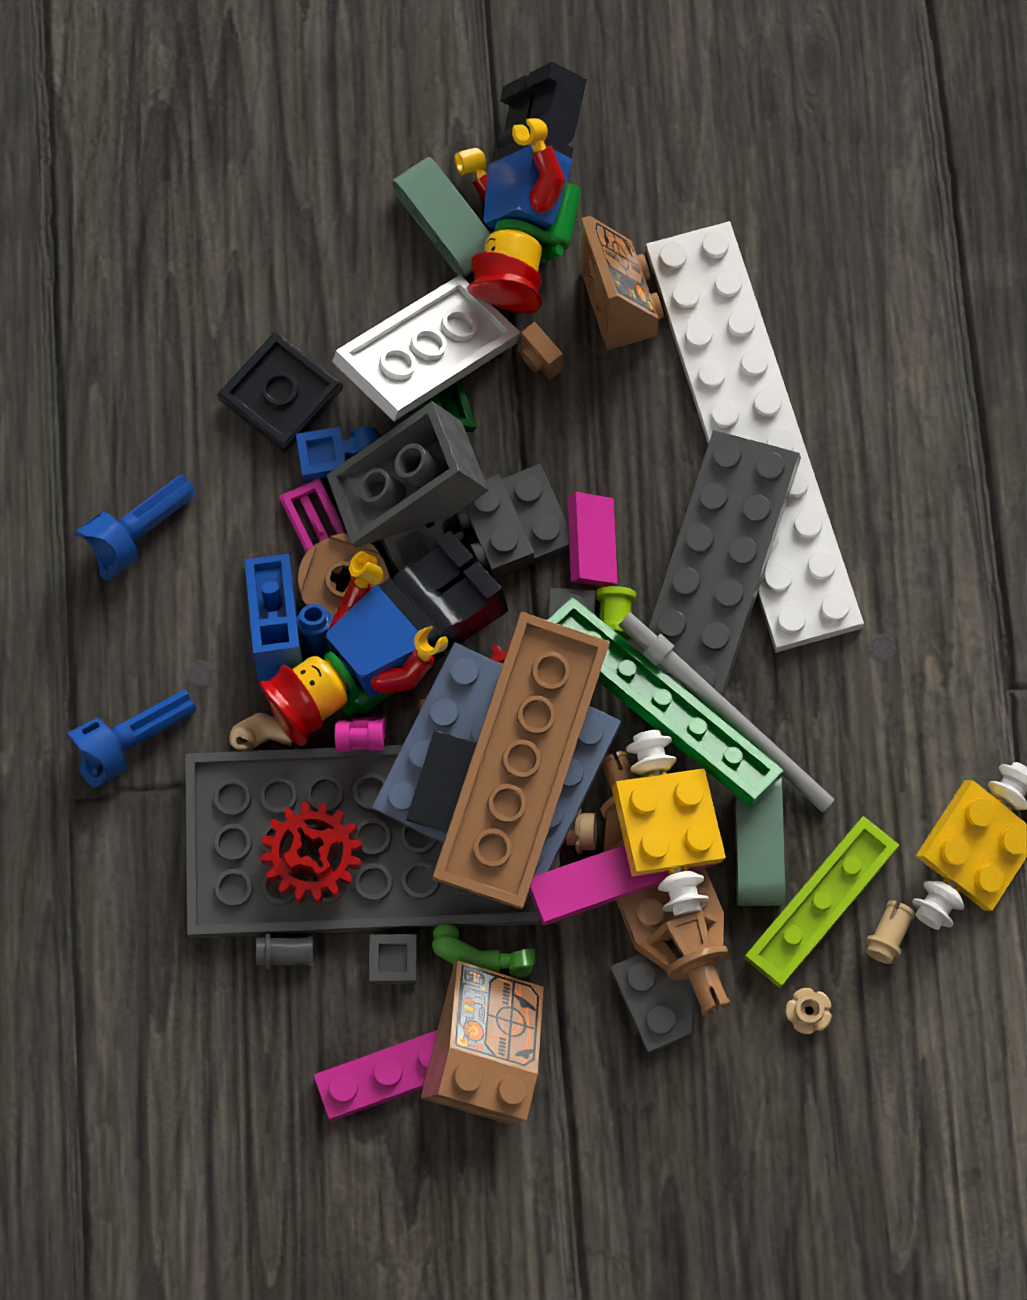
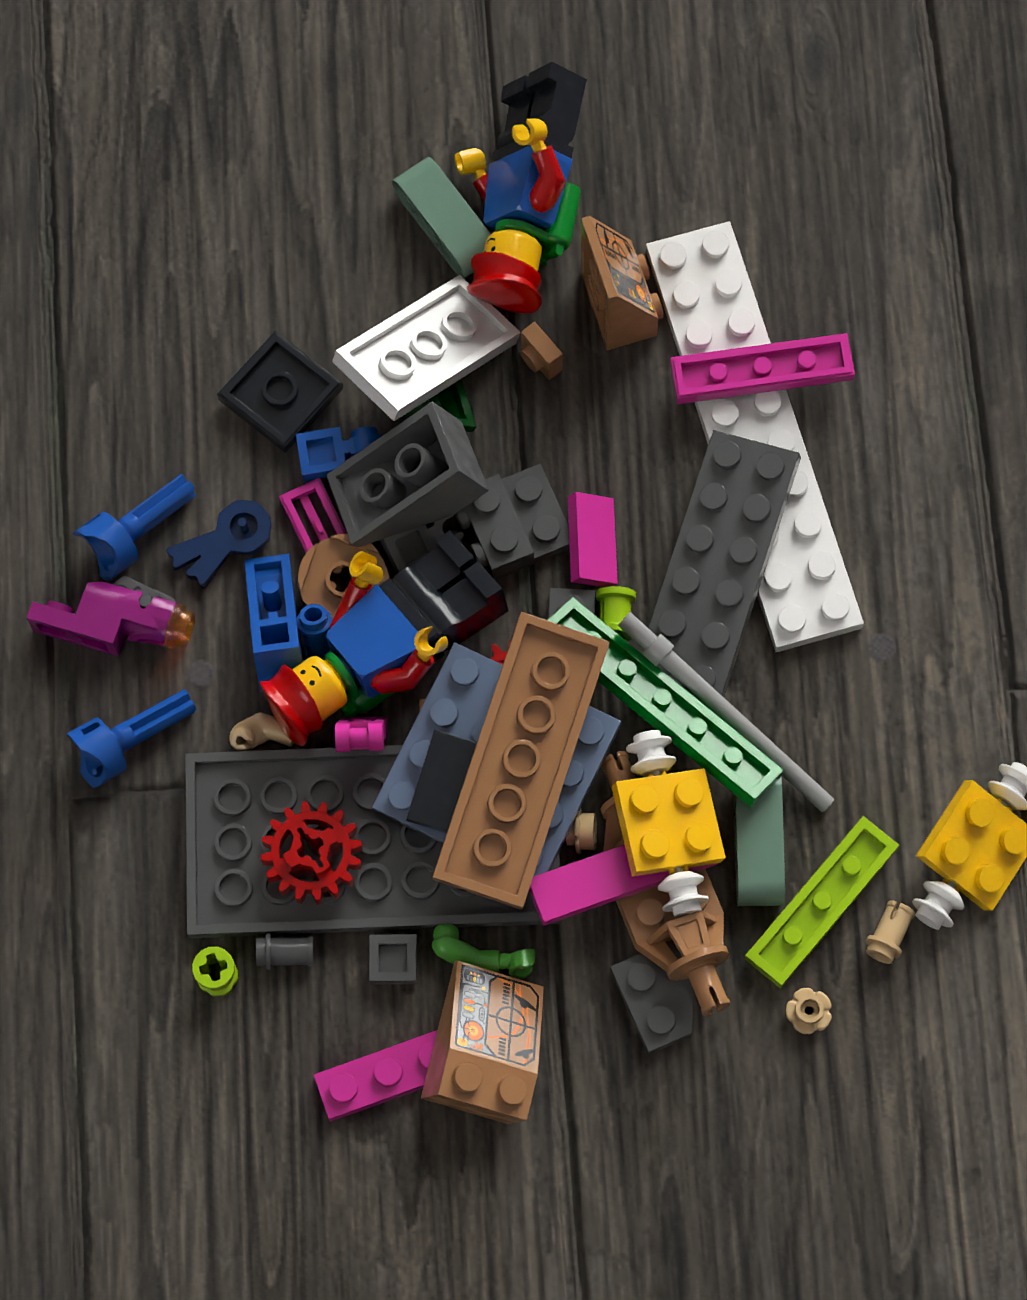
none -> magenta plate [26,576,196,657]
none -> dark blue piece [166,500,272,589]
none -> lime bush [192,947,239,997]
none -> dark pink tile [670,333,855,404]

